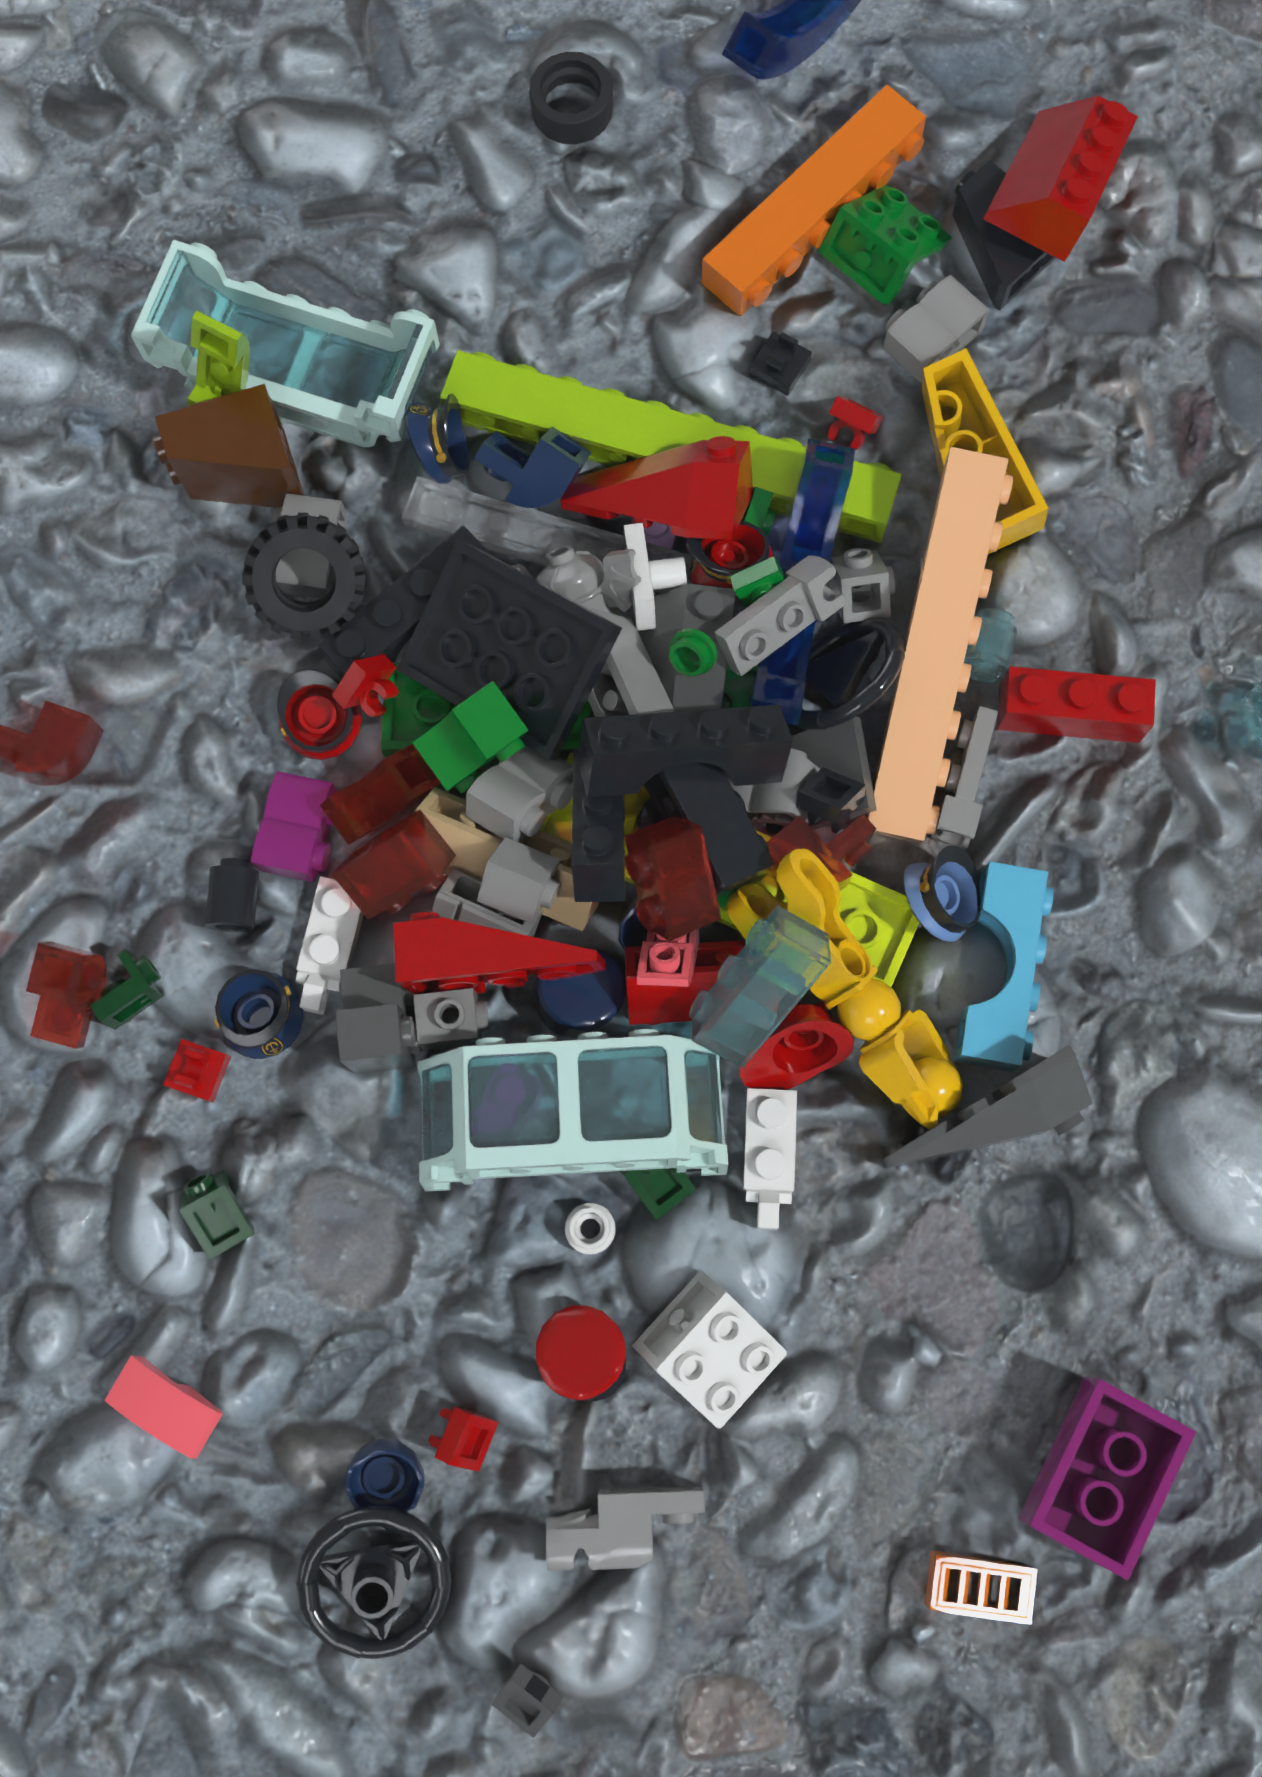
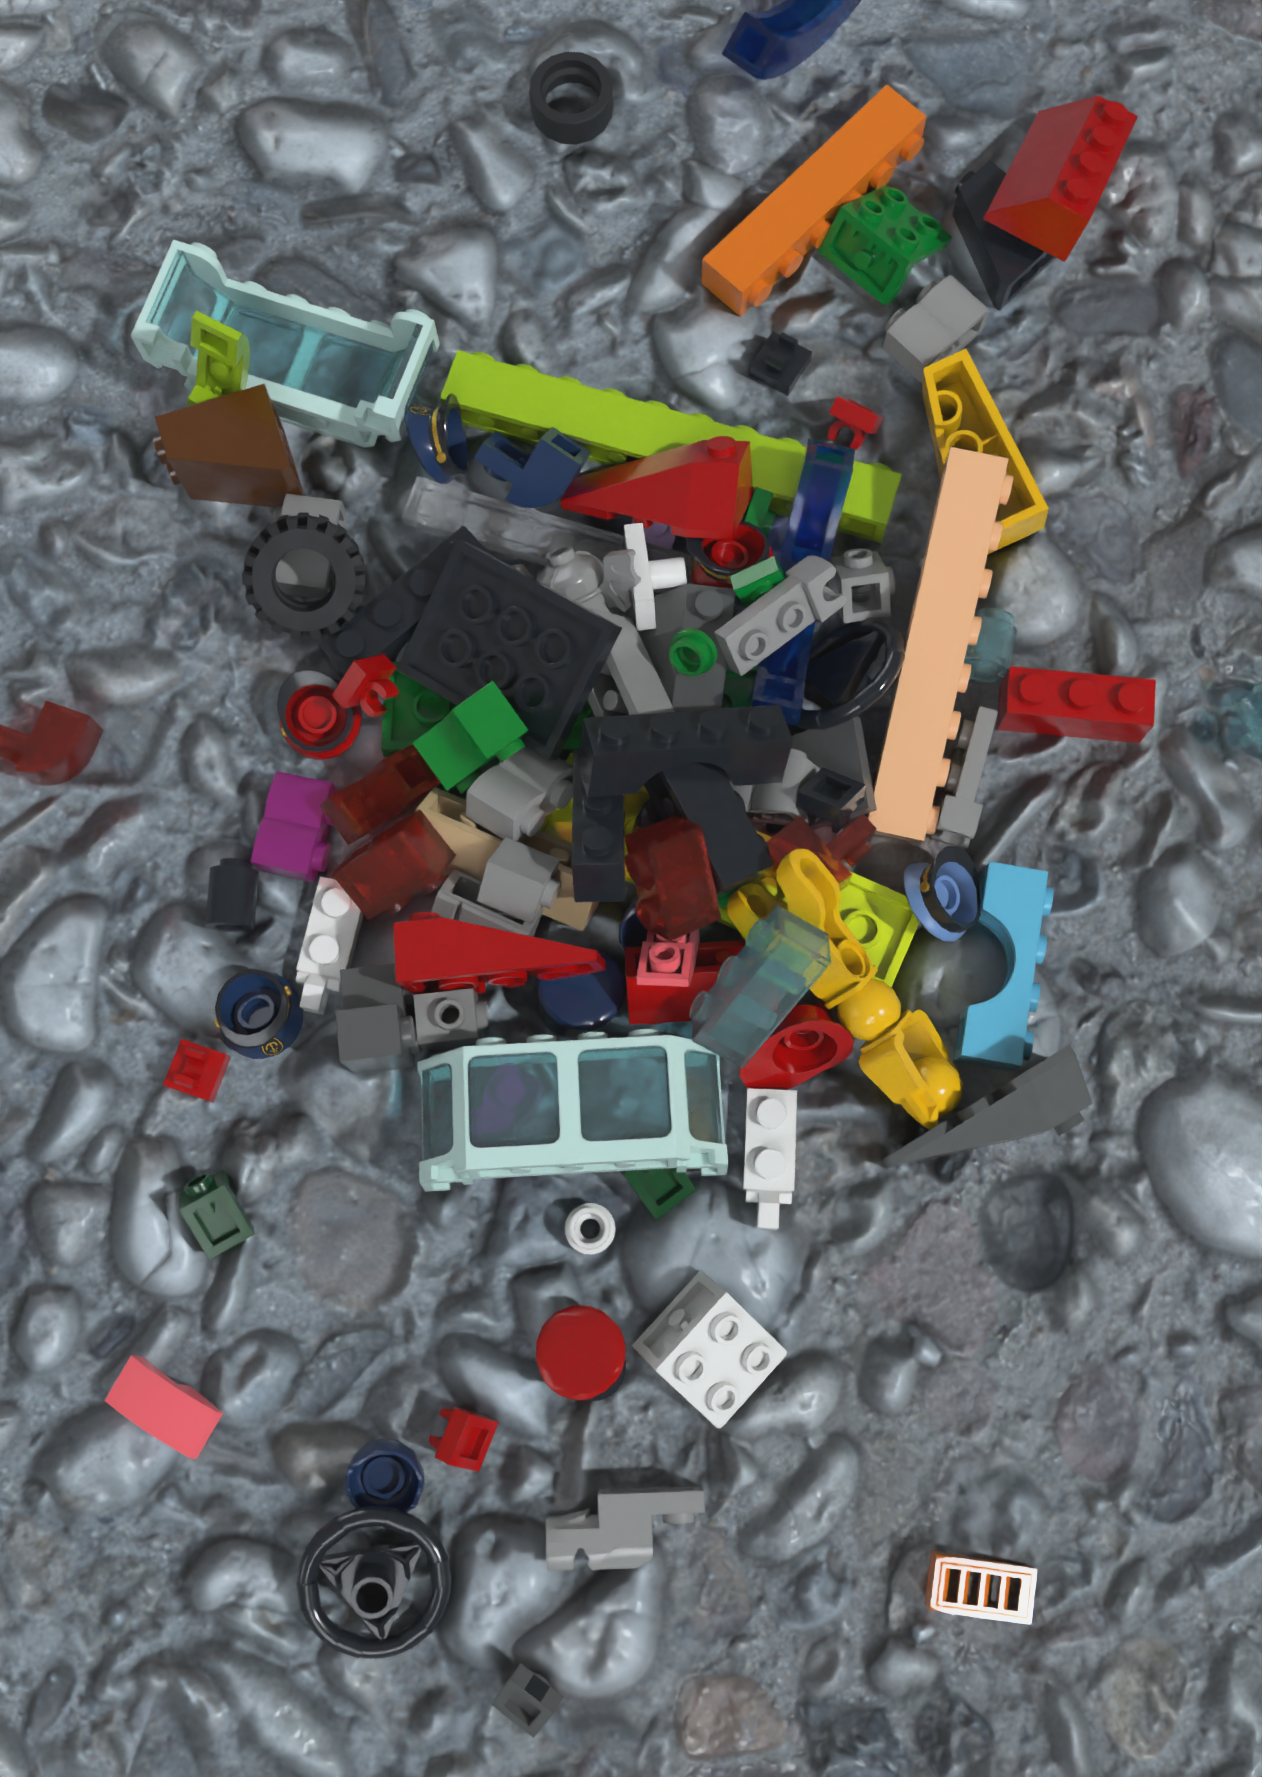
clear red brick [26,941,107,1049] -> none
dark green bracket [90,949,164,1030] -> none
magenta brick [1017,1376,1197,1581] -> none

